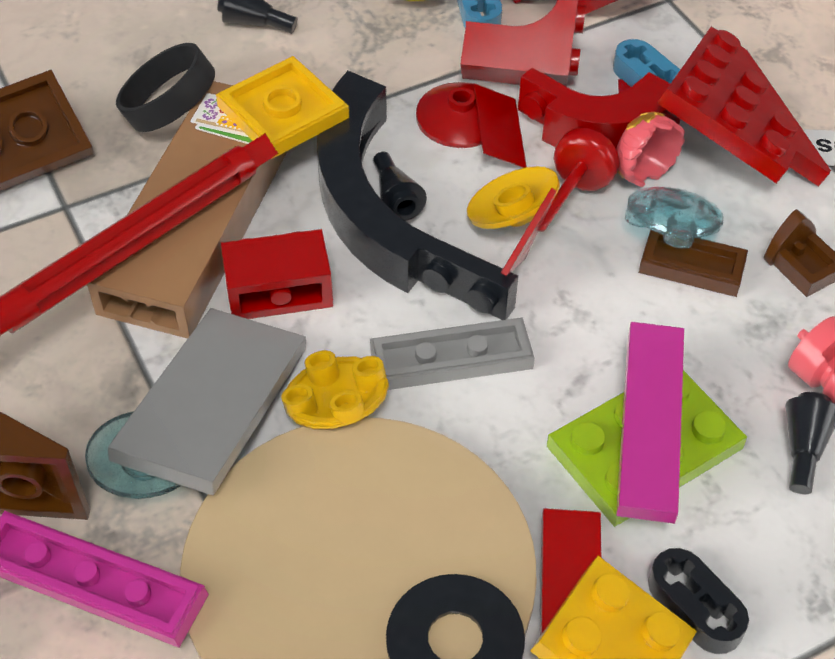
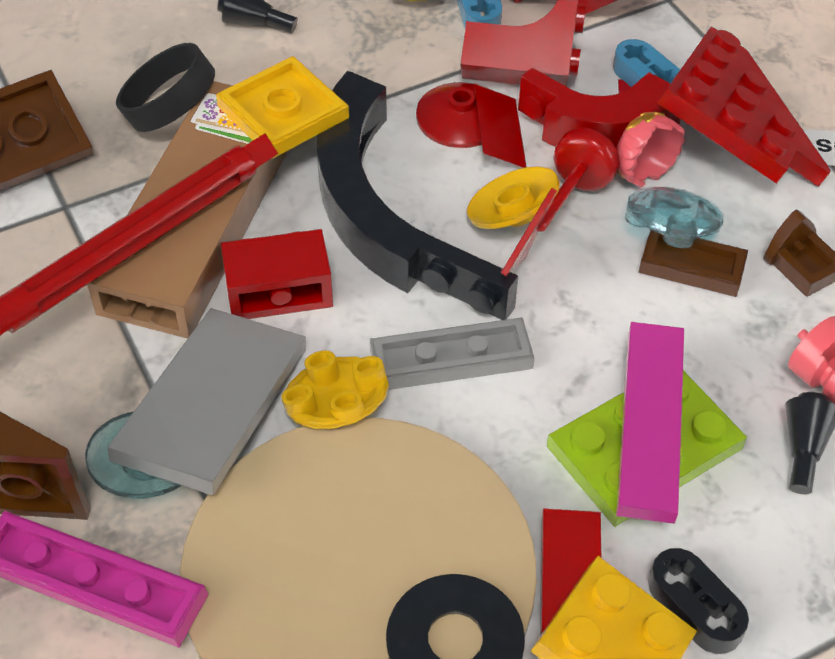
black cone [373,151,427,221] -> none

